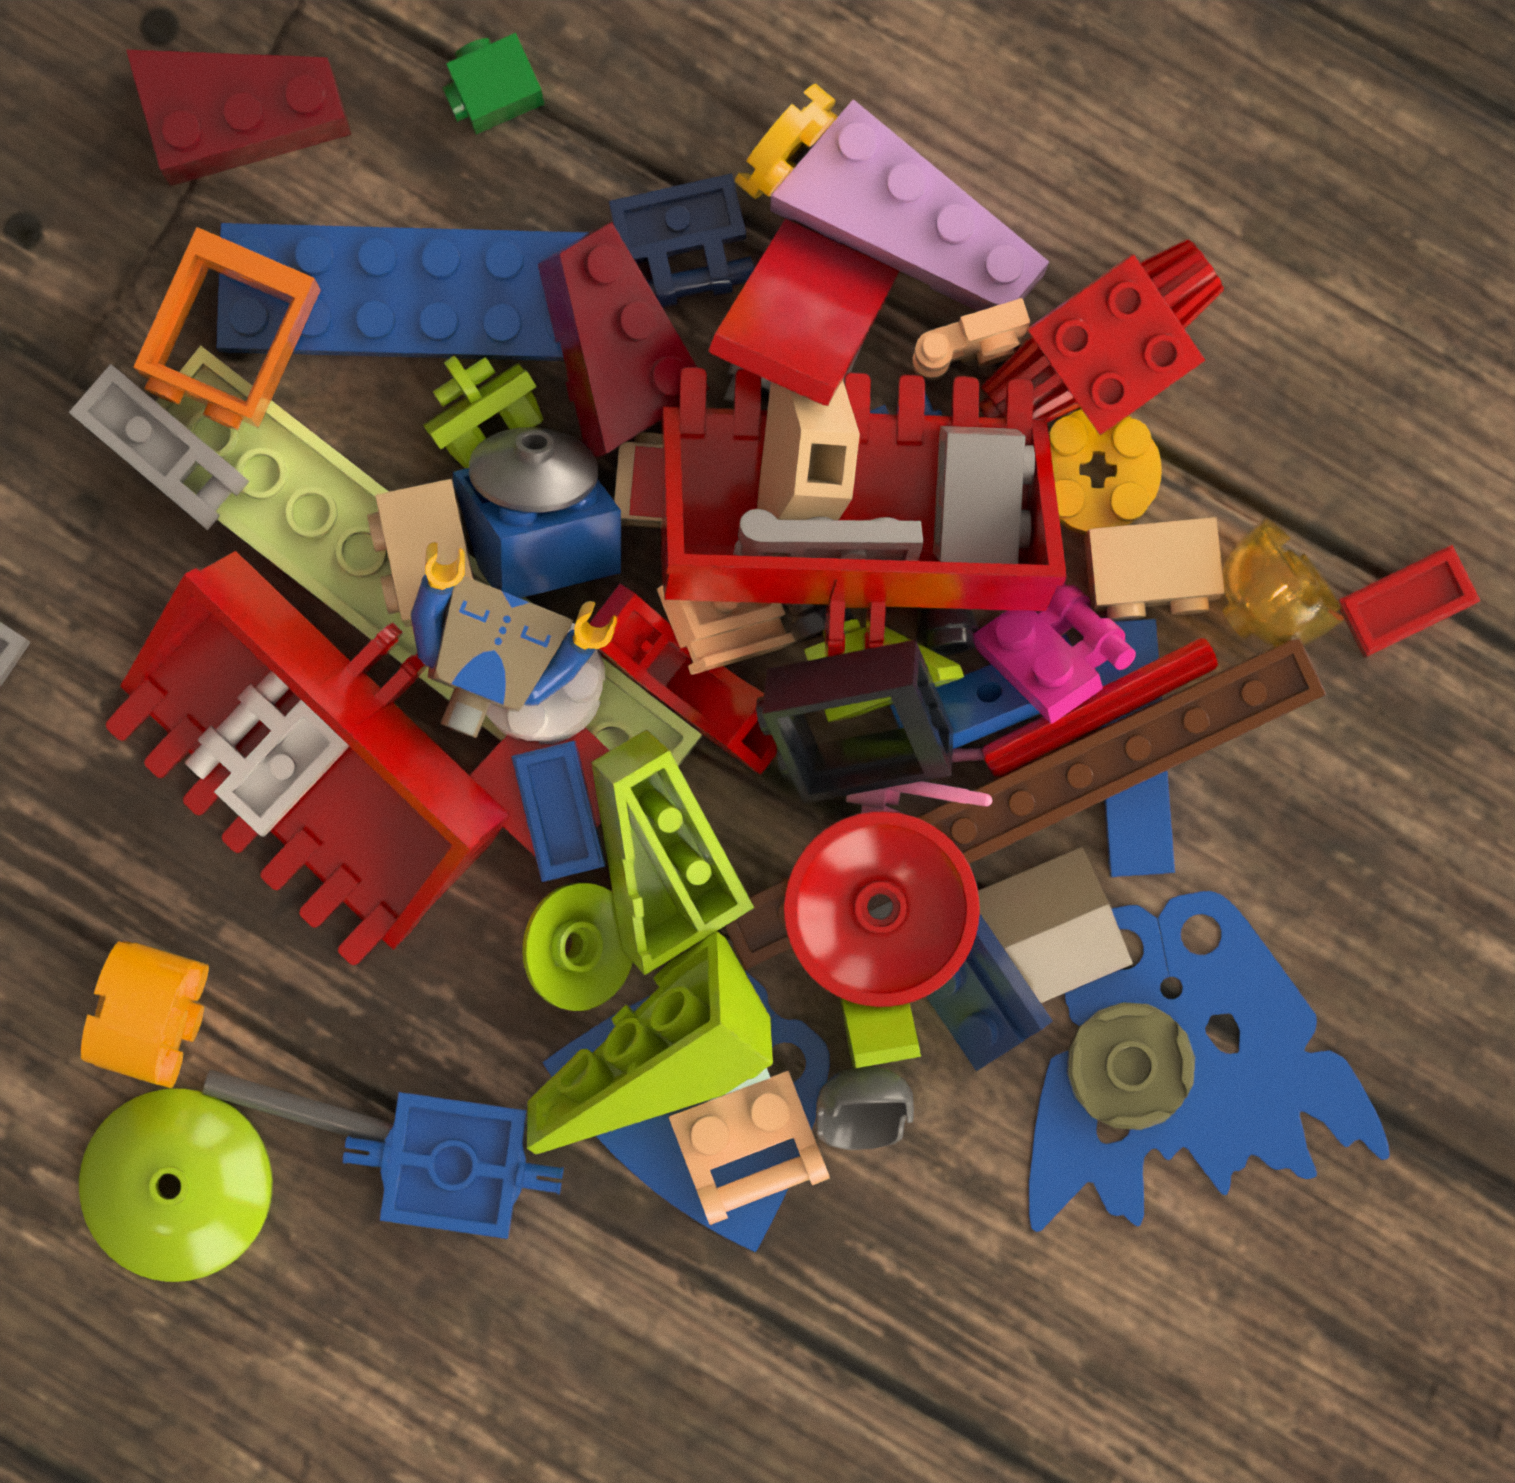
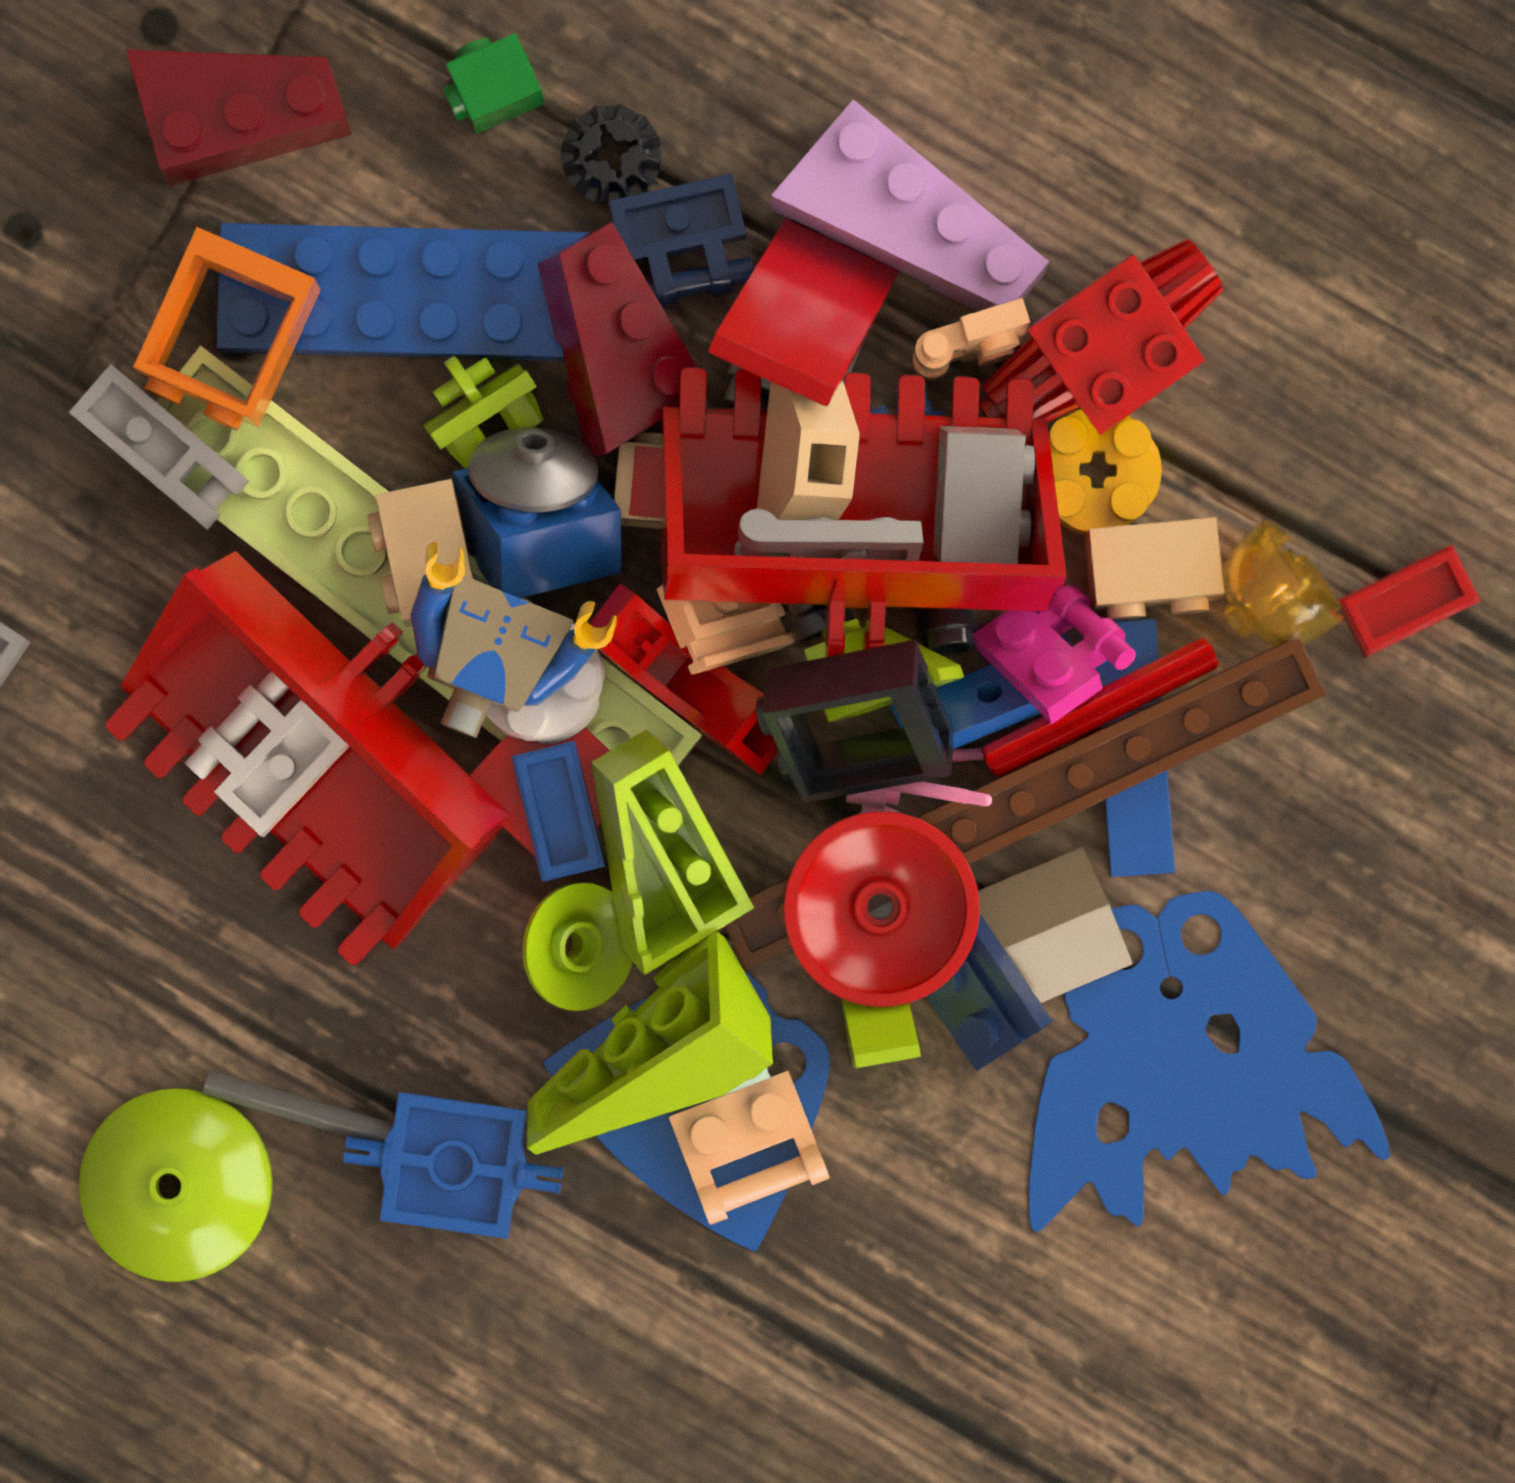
light orange brick [81,940,209,1088] -> none
yellow plate [735,83,838,199] -> none
dark grey hair [816,1066,914,1150] -> none
olive tile [1066,1002,1195,1130] -> none
none -> black gear [561,104,662,205]

